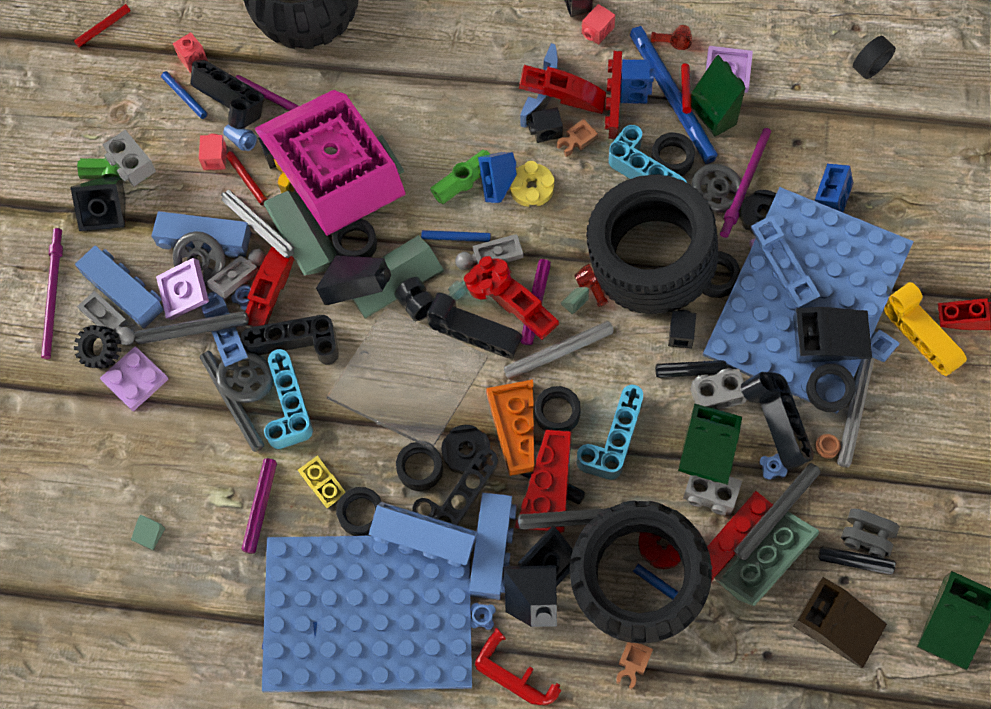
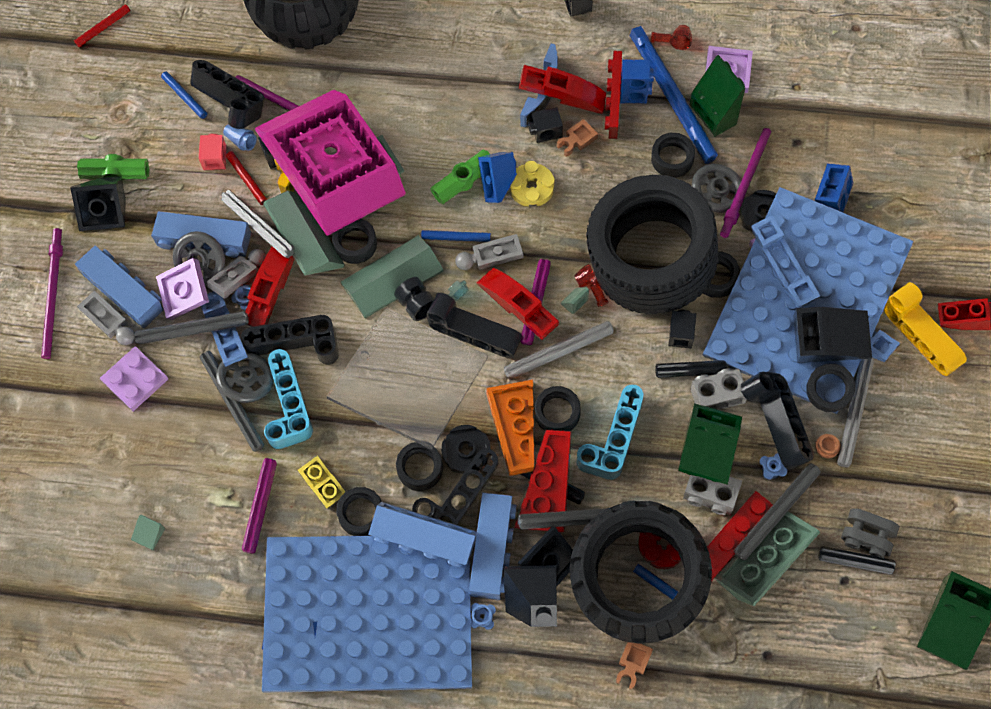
black tyre [74,325,122,369] -> none
light grey brick [103,130,156,187] -> none
coral brick [172,32,208,73] -> none
black slope [316,256,391,305] -> none
red plate [464,256,512,300] -> none
red piece [475,628,562,705] -> none
coral brick [582,4,616,45] -> none
medium azure beam [608,125,687,183] -> none
red bar [681,63,692,114] -> none
dark brown slope [793,577,887,669] -> none
black tyre [853,35,896,79] -> none

